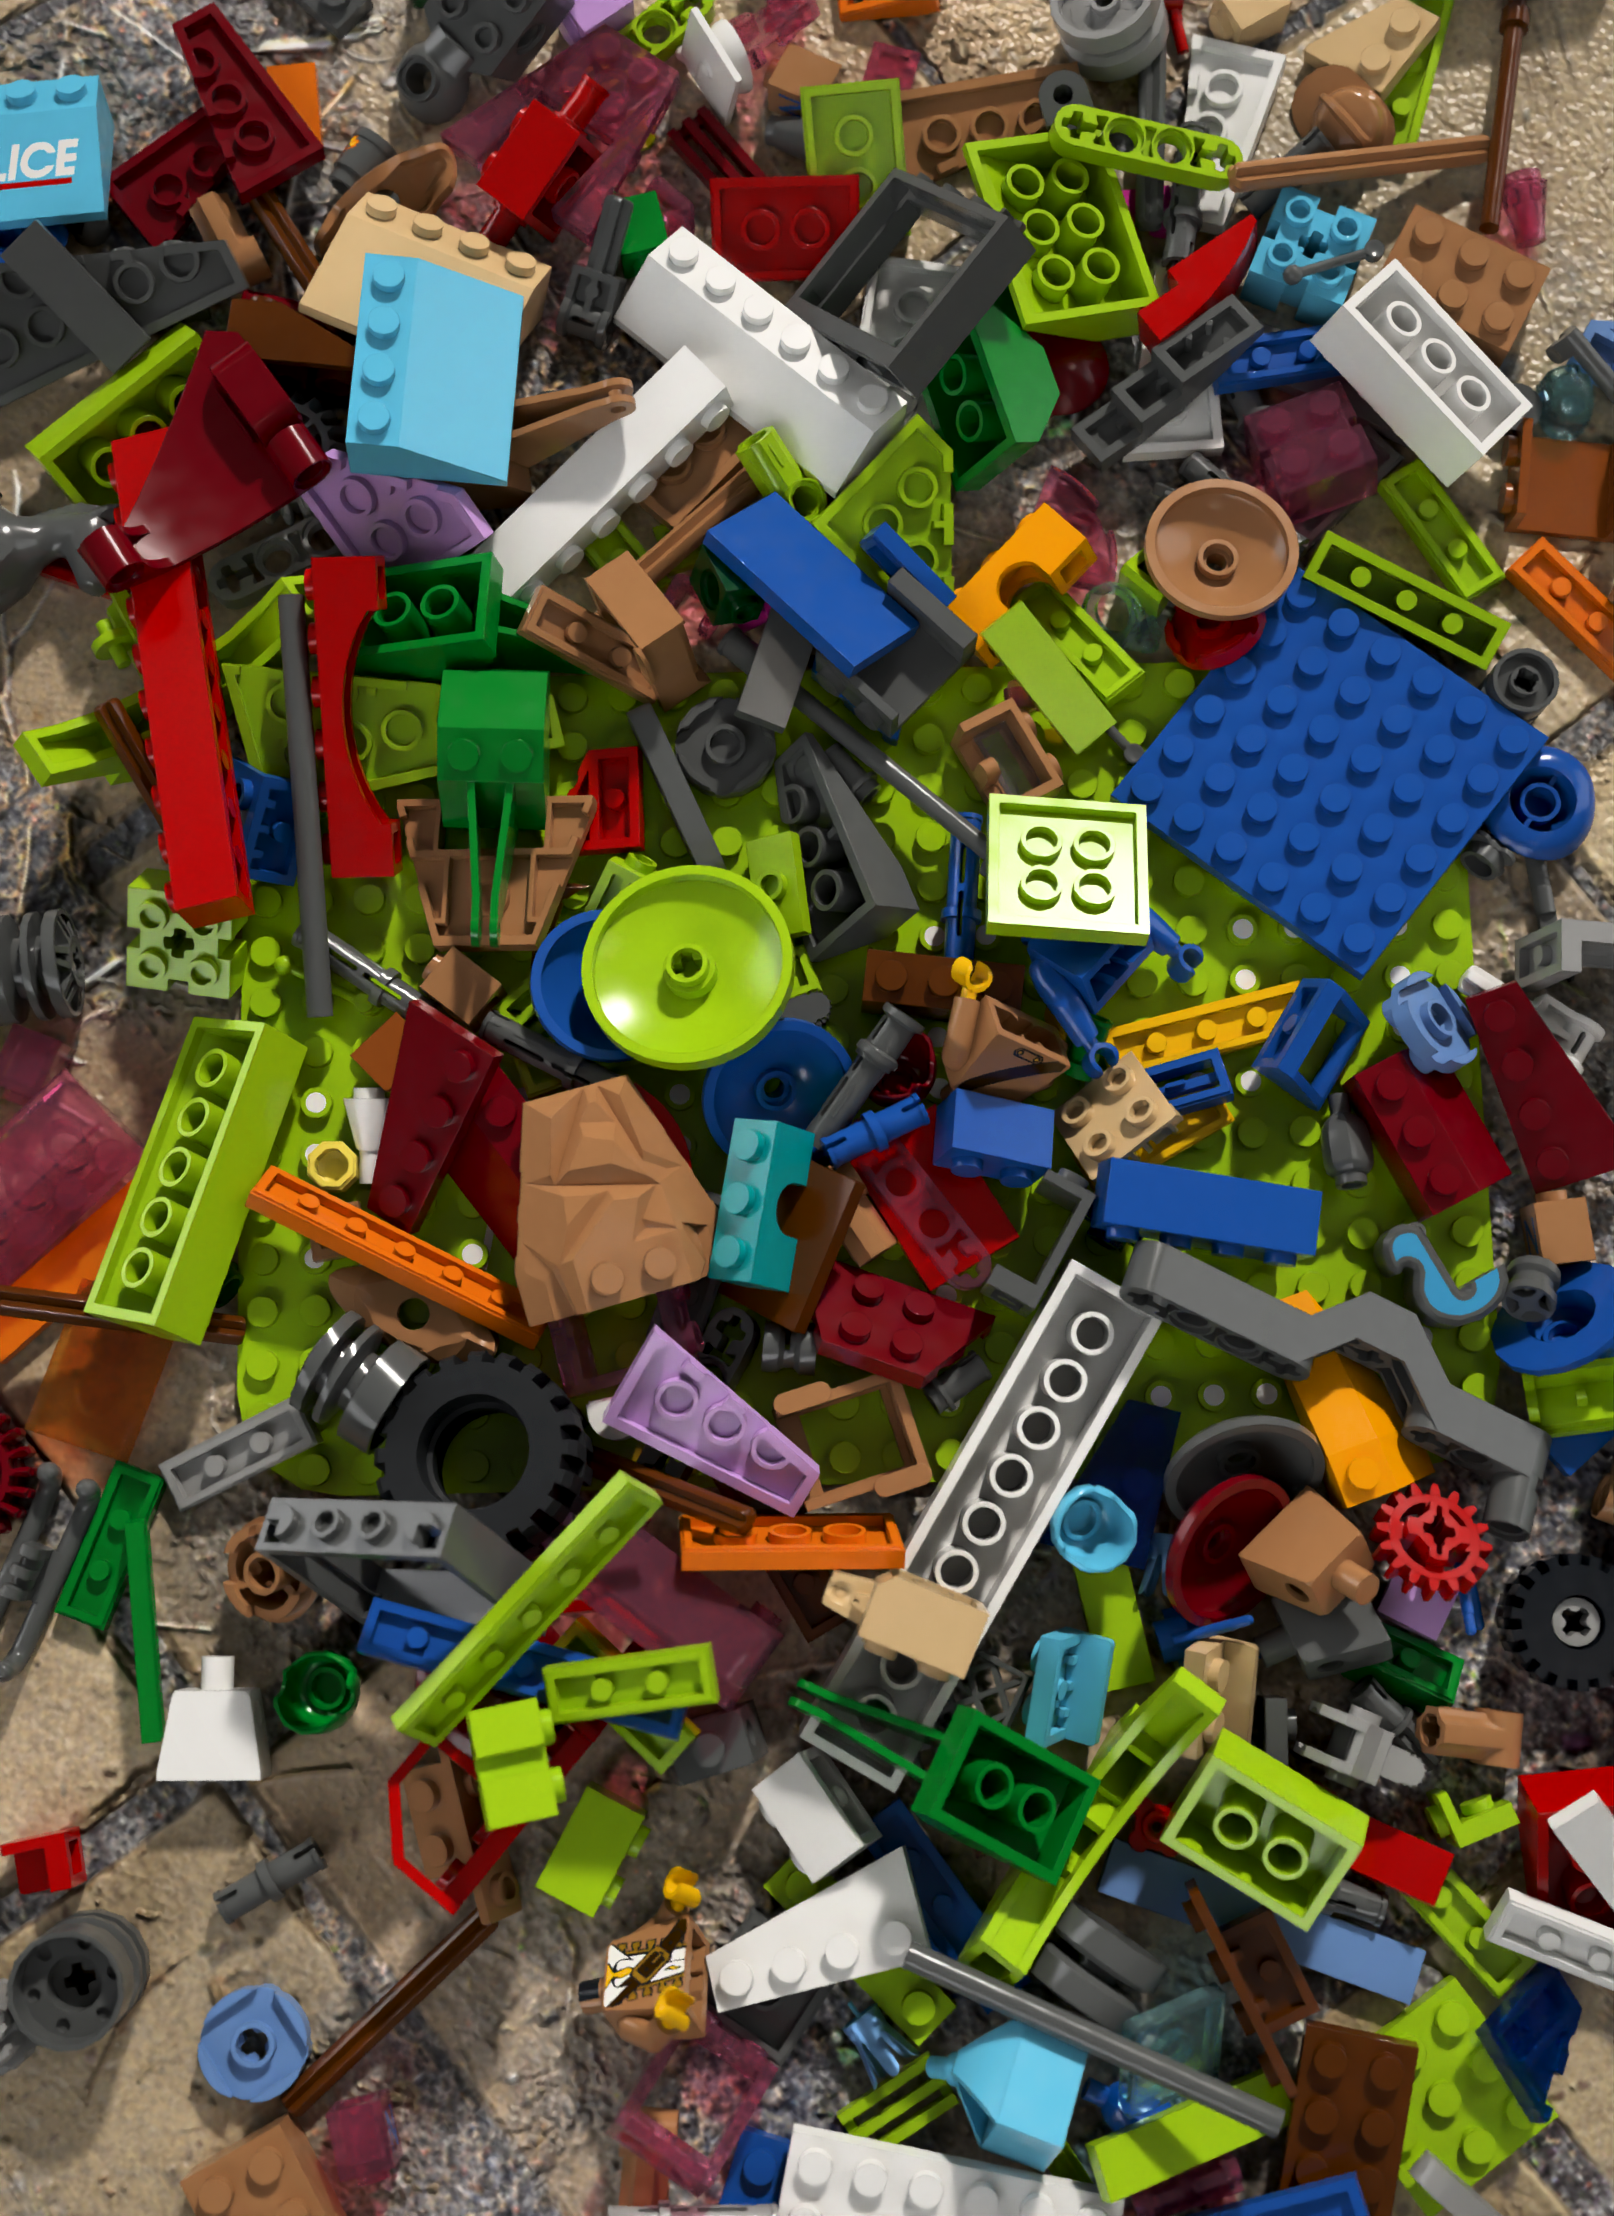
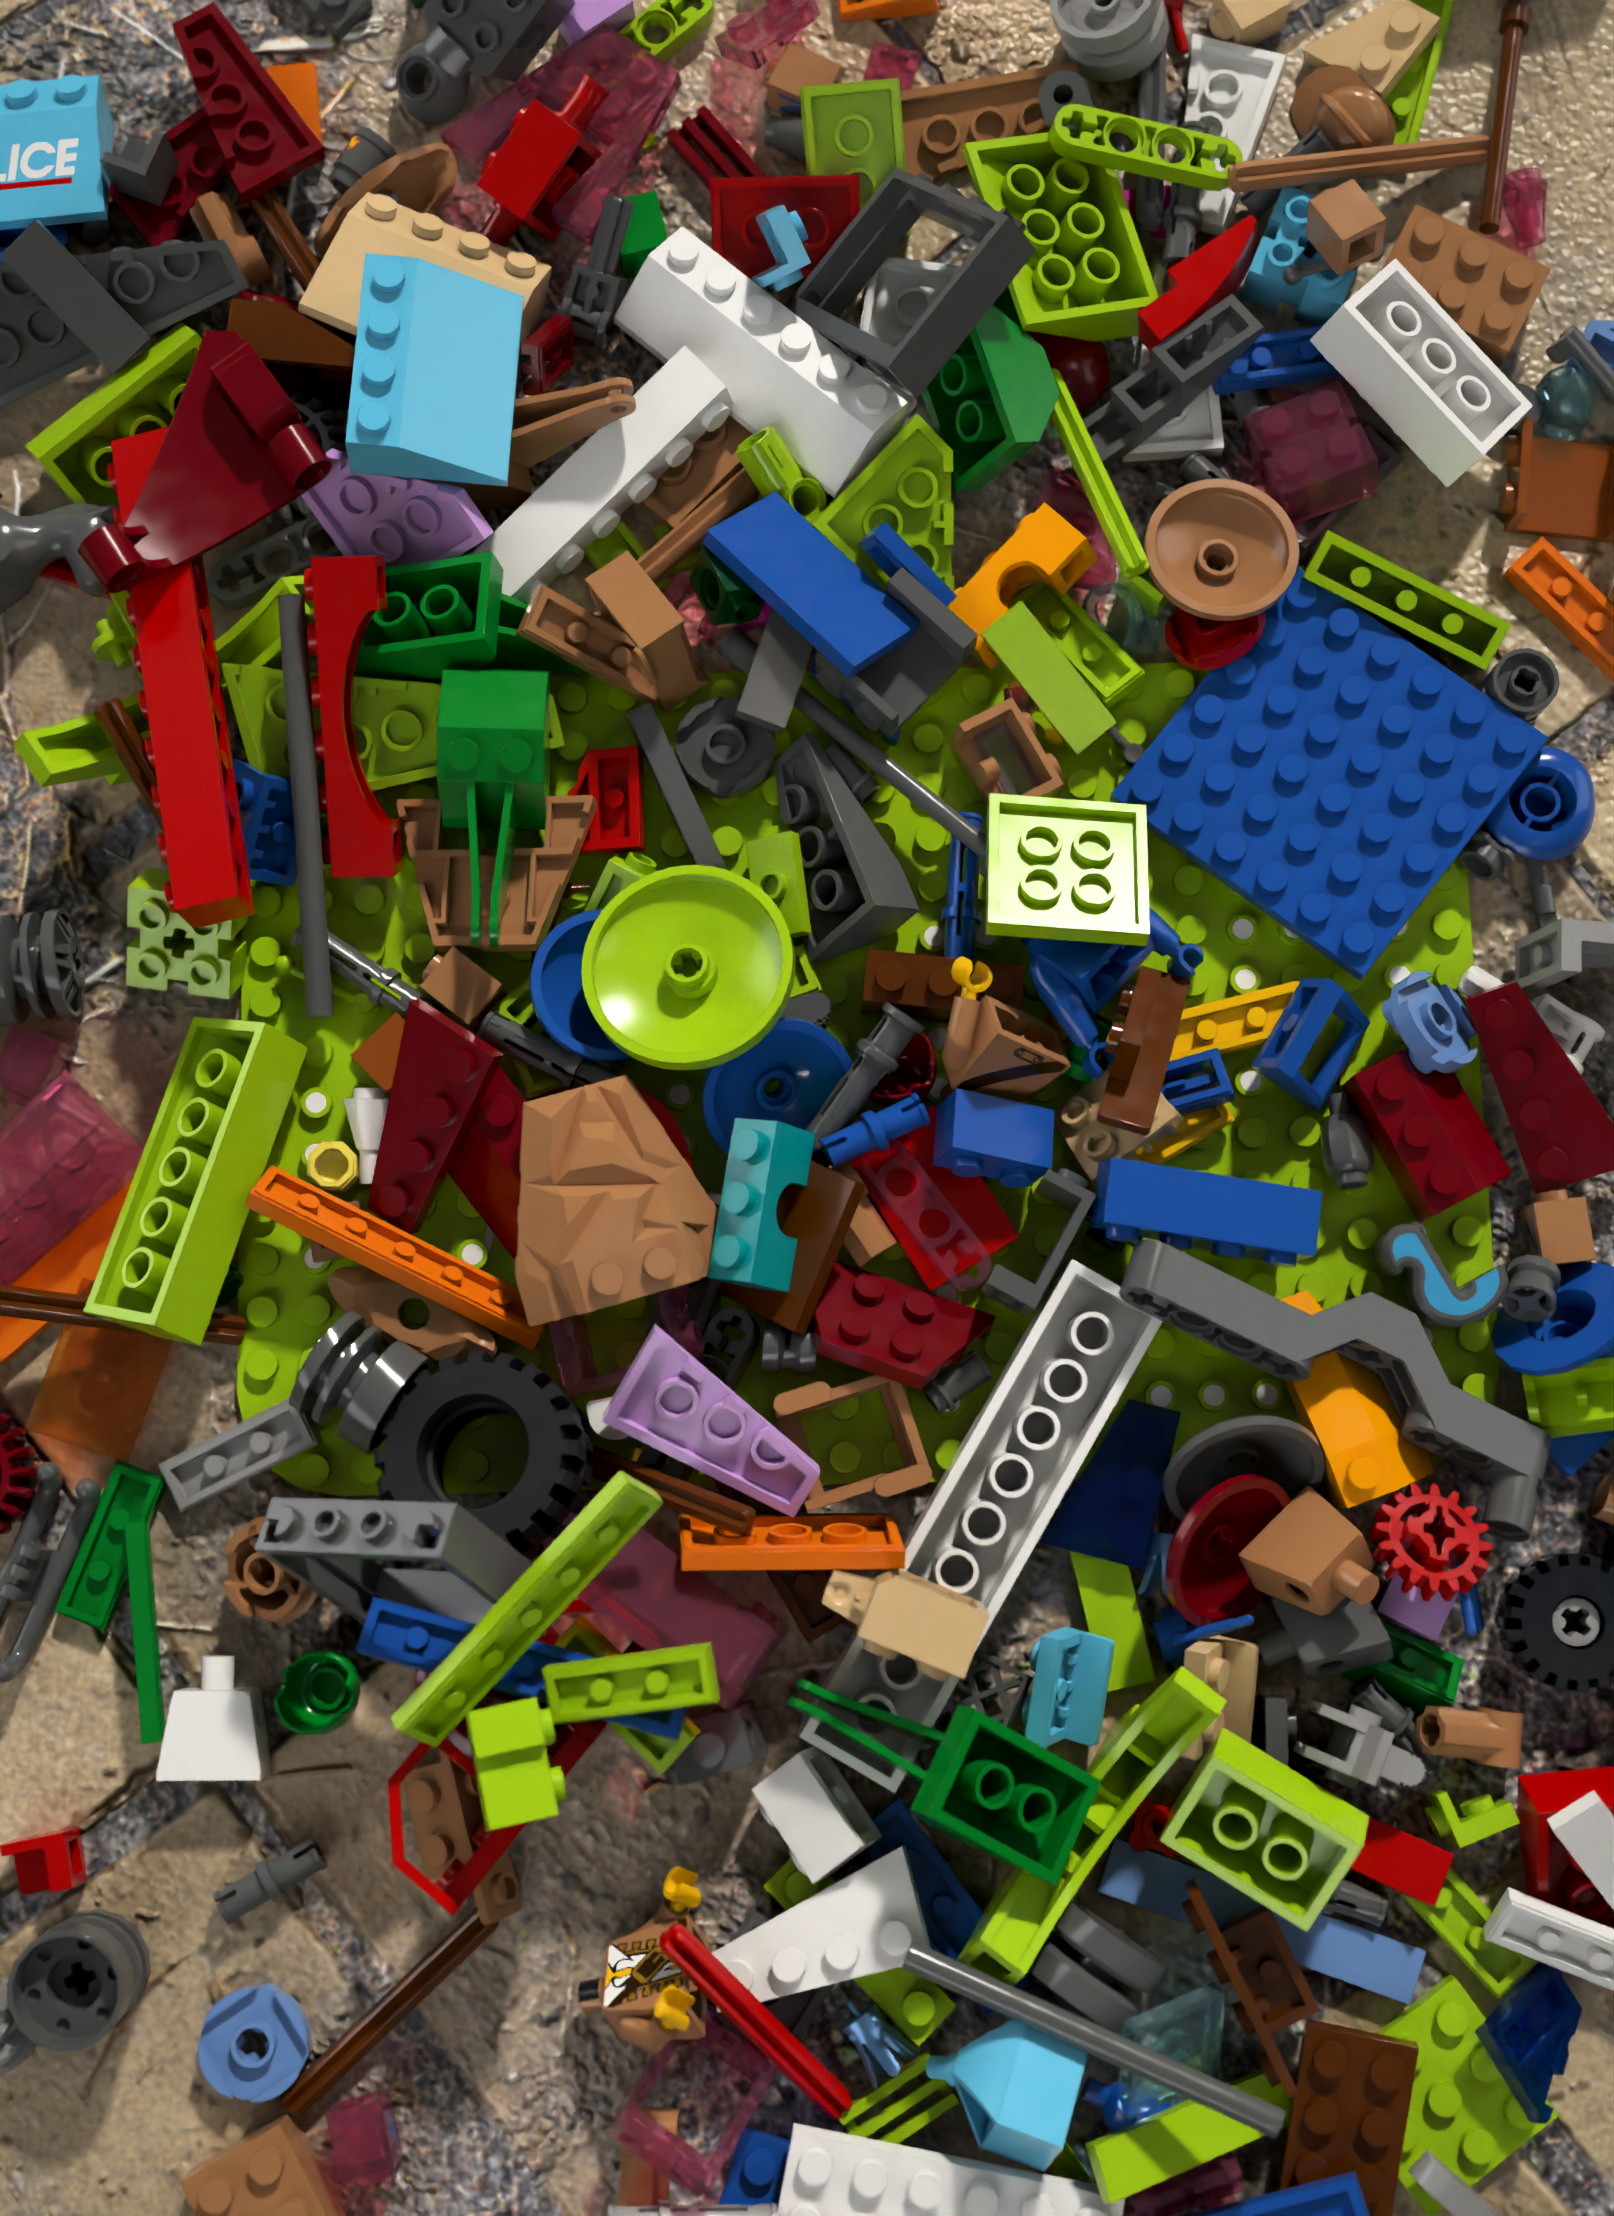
lime brick [535,1780,651,1918] -> none
clear pink arm [645,175,696,238] -> none
white hat [676,6,753,127] -> none
medium azure hair [1049,1484,1137,1573] -> none
lime tile [1376,457,1506,602] -> none
none -> dark grey panel [100,131,179,207]
none -> dark red tile [521,315,574,396]
none -> red axle [659,1923,852,2120]
none -> medium azure bracket [751,204,811,292]
none -> lime axle [1050,368,1150,579]
none -> reddish brown bracket [1097,965,1190,1136]
none -> medium nougat brick [1306,179,1387,276]

